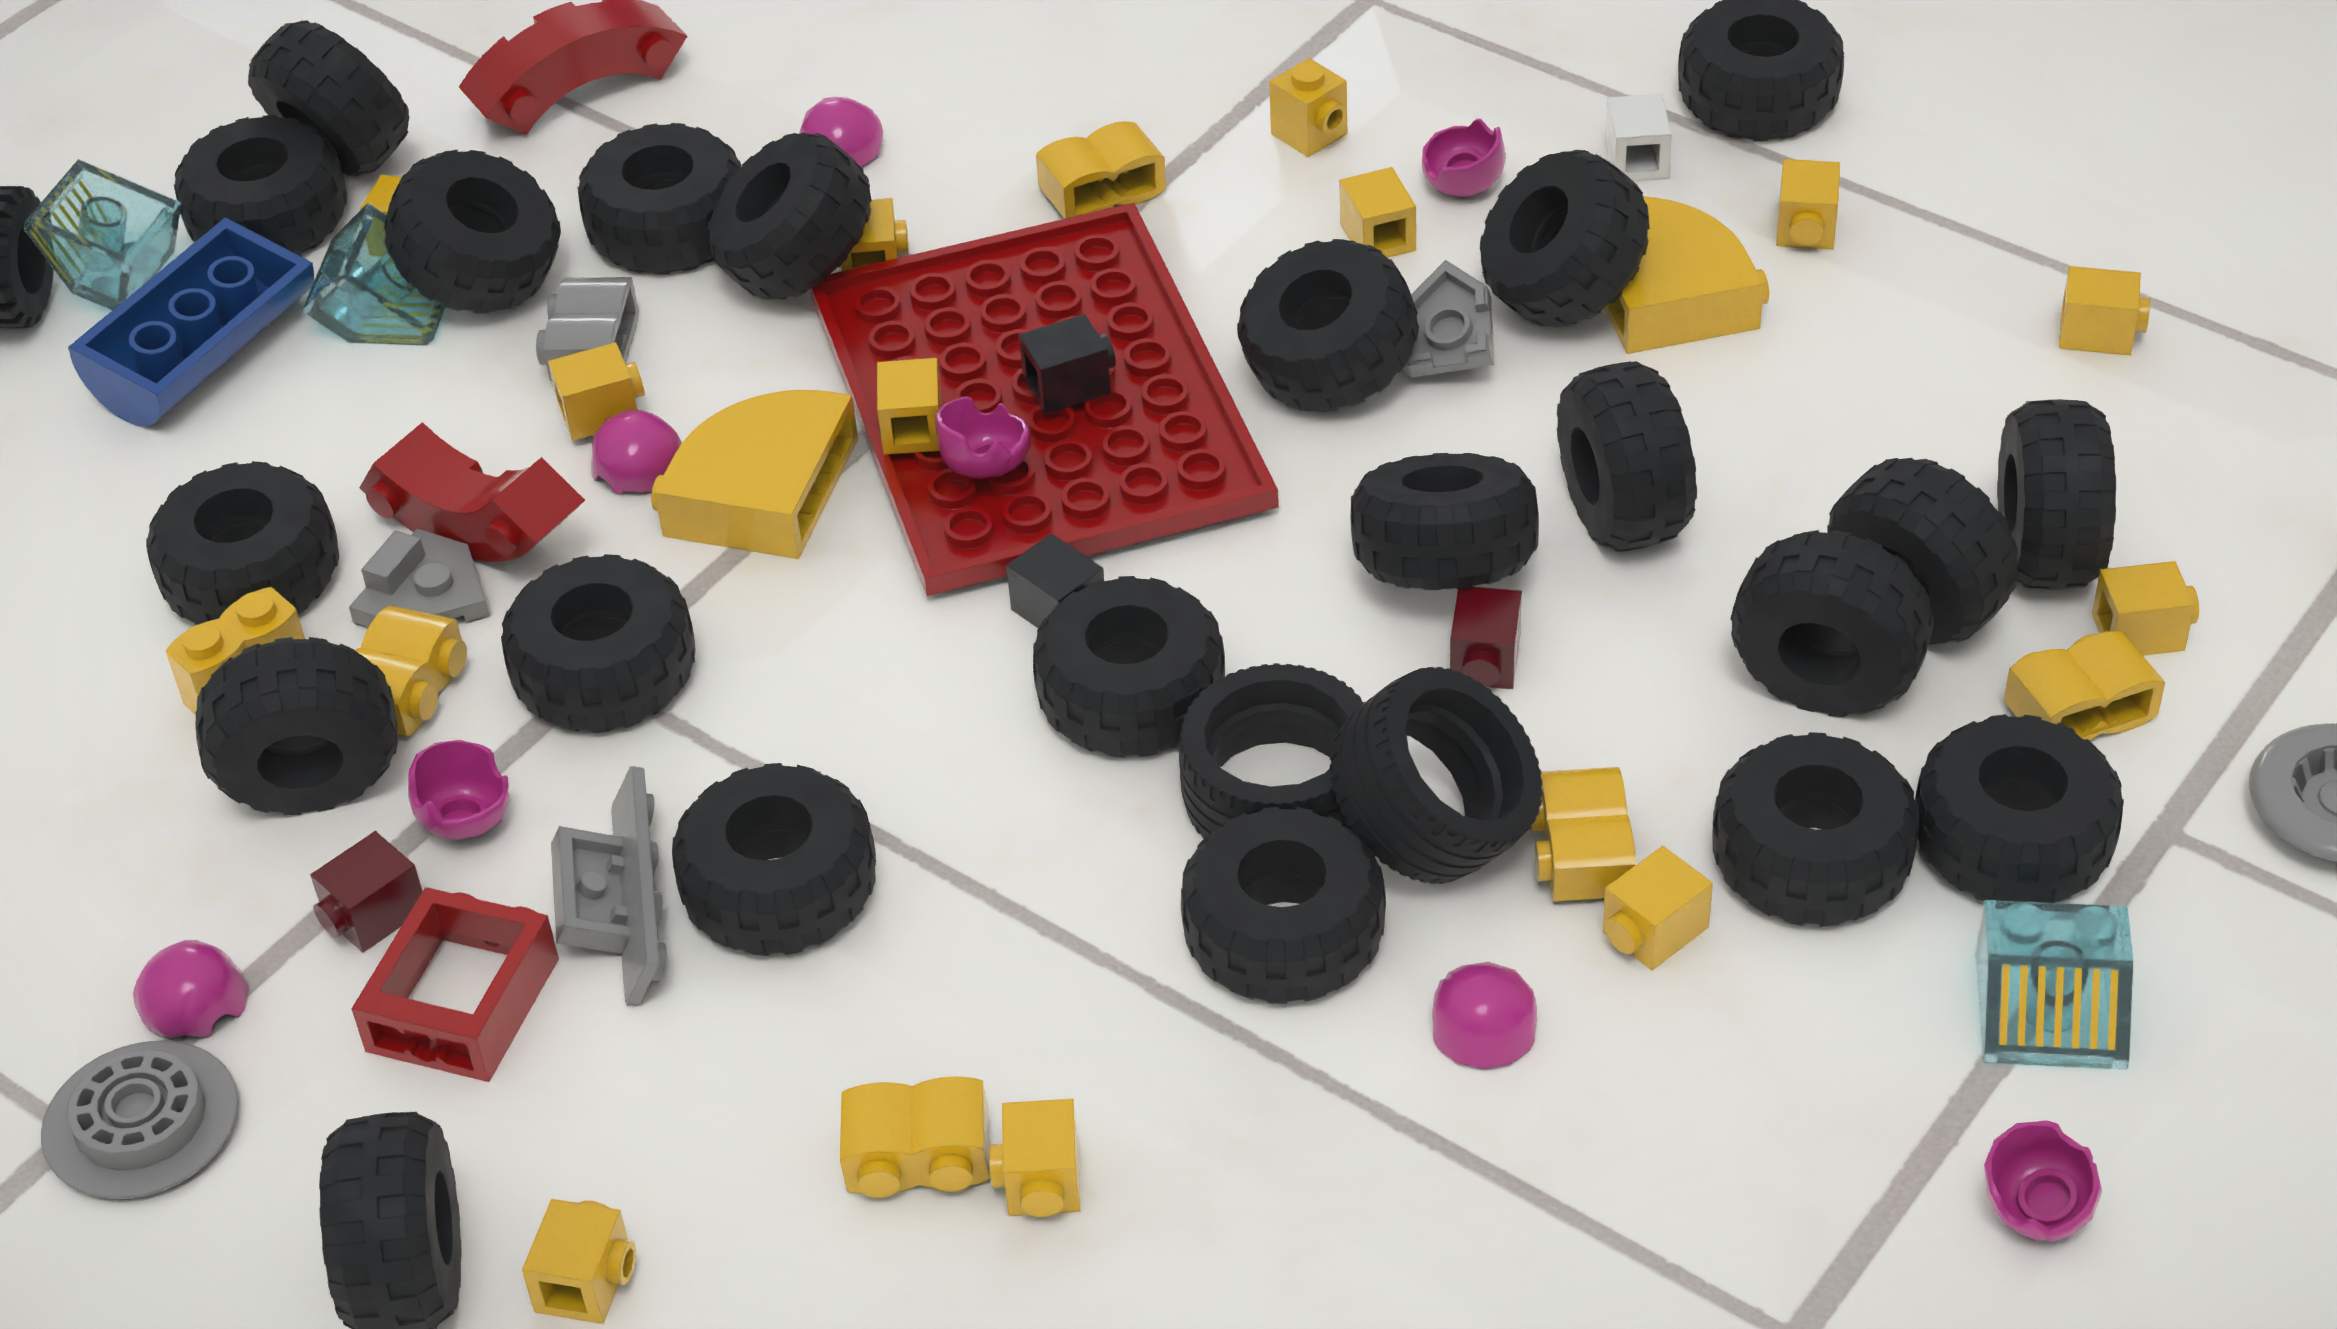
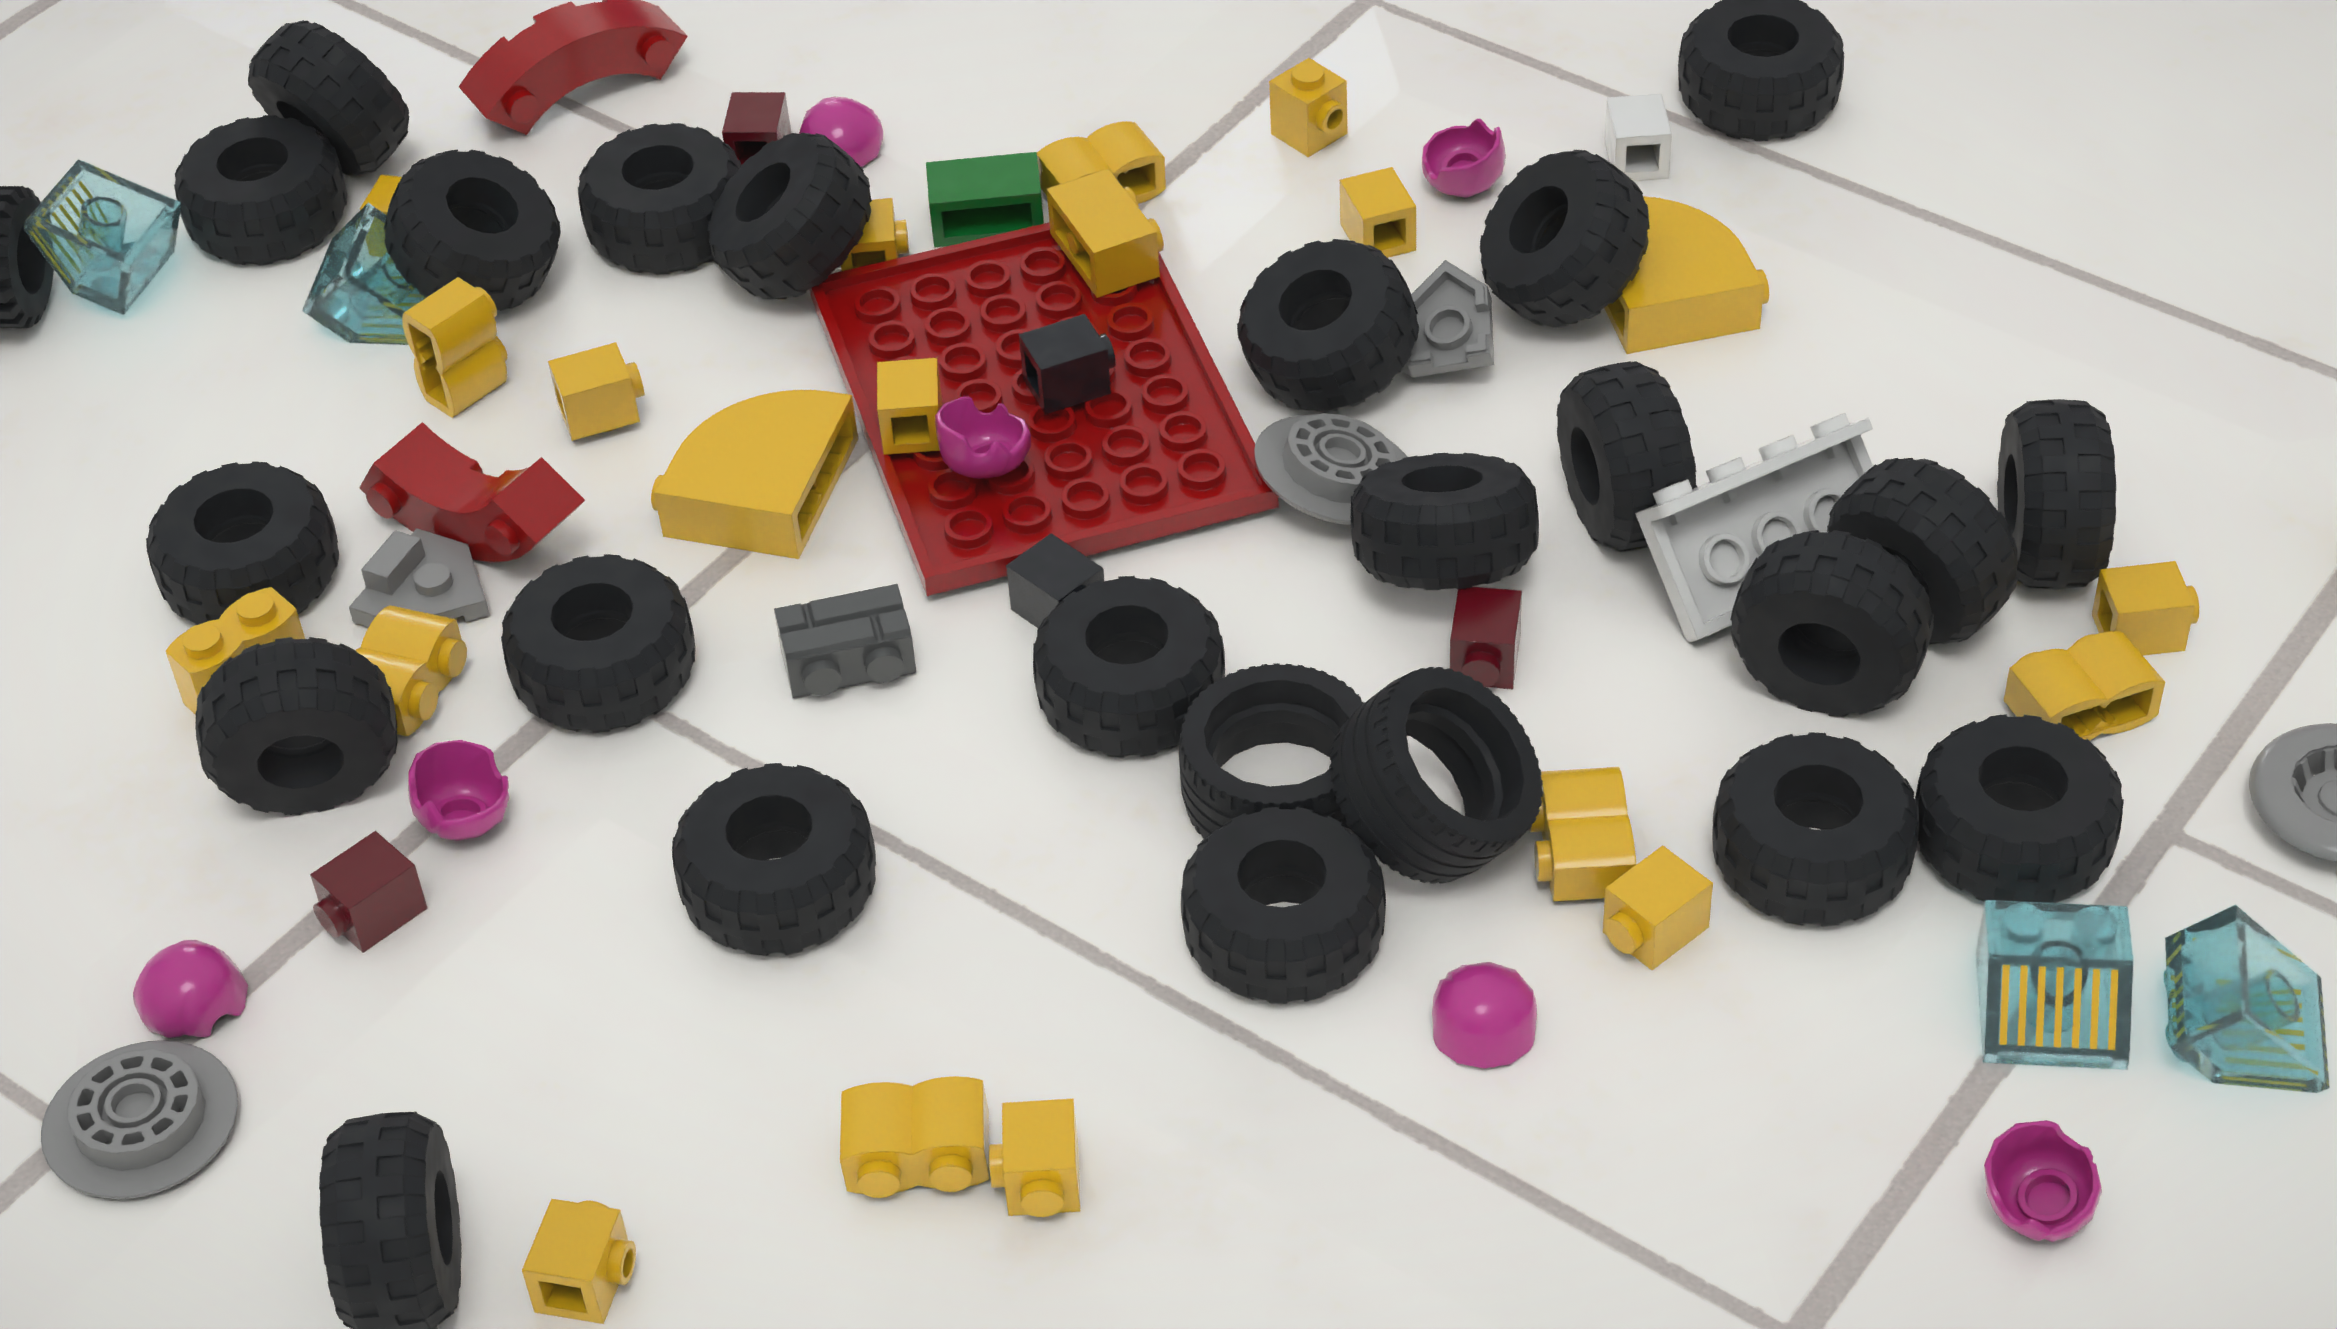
blue brick [68,217,314,427] -> none
red window [351,887,559,1082] -> none
light grey brick [536,277,639,381] -> none
light grey bracket [551,766,667,1005] -> none
dark pink hair [591,410,682,494] -> none
yellow brick [1776,159,1840,249] -> none
yellow brick [2059,266,2151,355] -> none
none -> yellow brick [402,277,508,418]
none -> dark red brick [722,92,791,165]
none -> dark grey brick [774,584,917,698]
none -> green brick [926,152,1044,248]
none -> yellow brick [1046,168,1164,298]
none -> light grey wheel [1254,413,1407,525]
none -> white bracket [1635,413,1873,642]
none -> clear light blue slope [2163,904,2330,1093]

